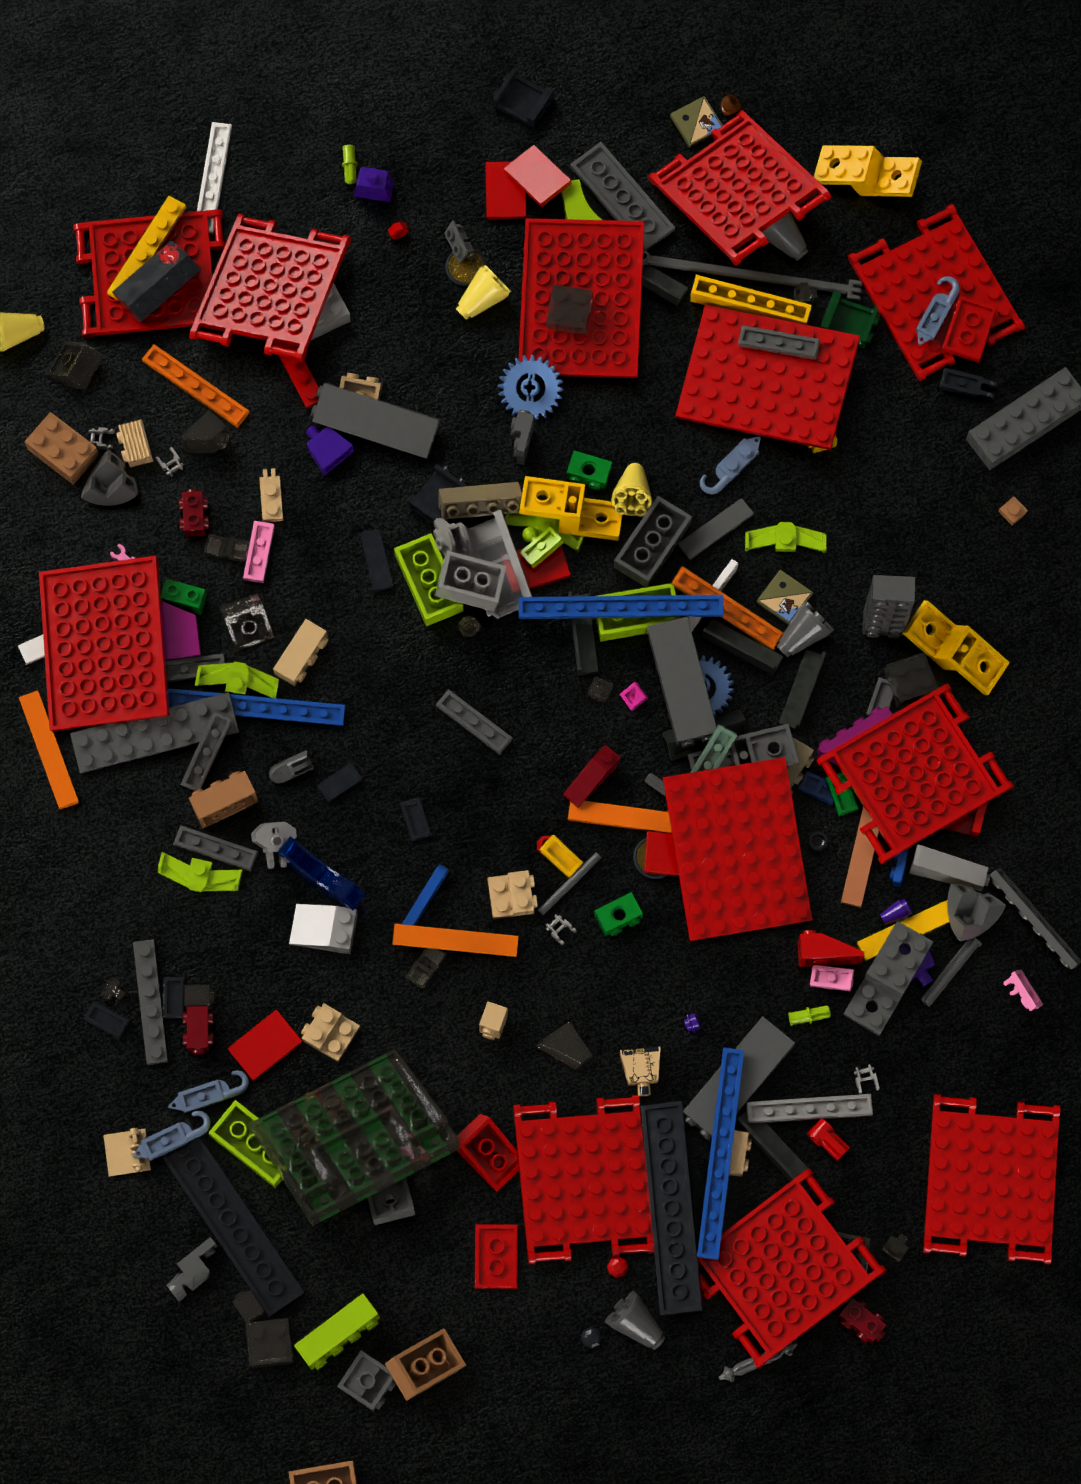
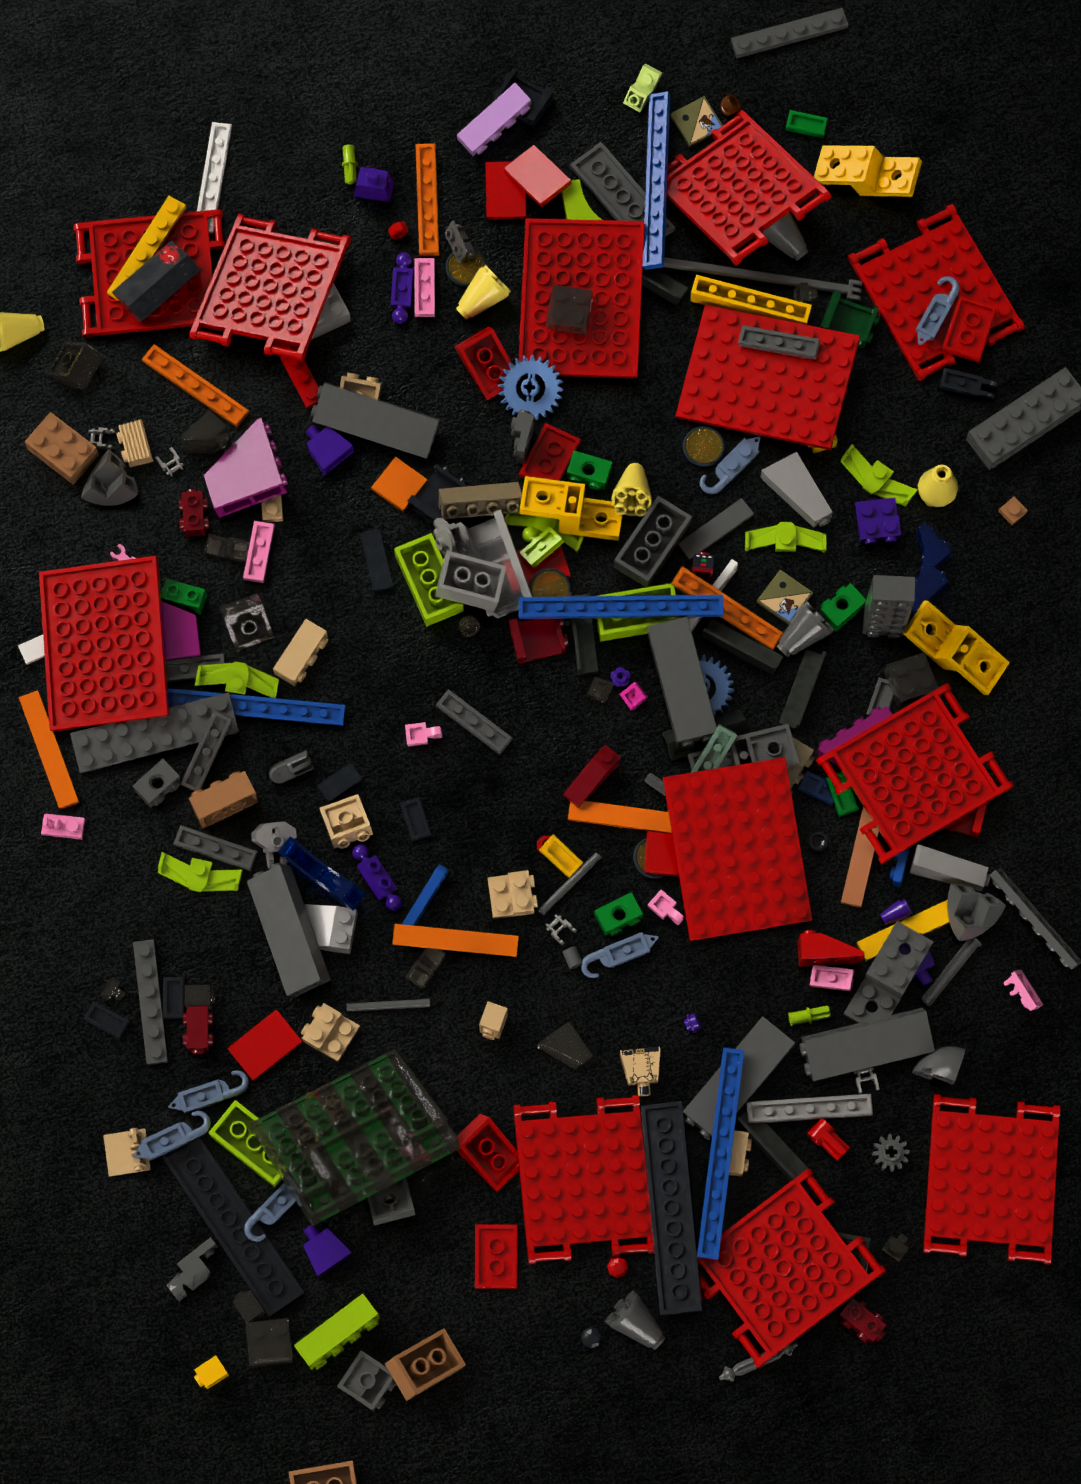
none -> bright pink plate [41,814,85,840]
none -> dark grey brick [133,759,181,808]
none -> yellow brick [194,1356,229,1390]
none -> slope [204,418,288,518]
none -> sand blue plate [244,1178,303,1242]
none -> dark grey brick [247,863,331,996]
none -> dark purple torso [303,1224,352,1278]
none -> tan plate [320,794,373,849]
none -> dark grey piece [347,999,430,1012]
none -> dark purple plate [352,844,402,911]
none -> orange tile [371,457,428,512]
none -> dark purple plate [391,252,413,324]
none -> bright pink plate [405,722,442,747]
none -> bright pink plate [415,258,435,317]
none -> orange tile [416,143,439,257]
none -> red slope [455,327,521,400]
none -> lavender brick [457,83,531,156]
none -> dark red panel [509,618,569,664]
none -> red tile [519,423,581,481]
none -> clear yellow wheel [529,568,571,597]
none -> dark grey hinge [562,946,582,970]
none -> sand blue plate [581,932,658,978]
none -> dark purple plate [611,667,631,687]
none -> yellowish green slope [623,64,662,112]
none -> plate [643,91,670,270]
none -> bright pink plate [648,890,684,925]
none -> clear yellow wheel [683,426,725,467]
none -> slope [692,552,714,585]
none -> dark grey plate [731,8,848,59]
none -> light grey slope [761,452,833,527]
none -> green tile [786,110,828,139]
none -> dark grey brick [799,1008,935,1081]
none -> green brick [820,583,866,632]
none -> lime plate [841,444,918,507]
none -> dark purple plate [855,498,901,545]
none -> dark grey gear [872,1134,910,1172]
none -> clear blue arch [910,523,952,618]
none -> dark grey brick [912,1046,966,1085]
none -> light yellow cone [918,465,958,507]

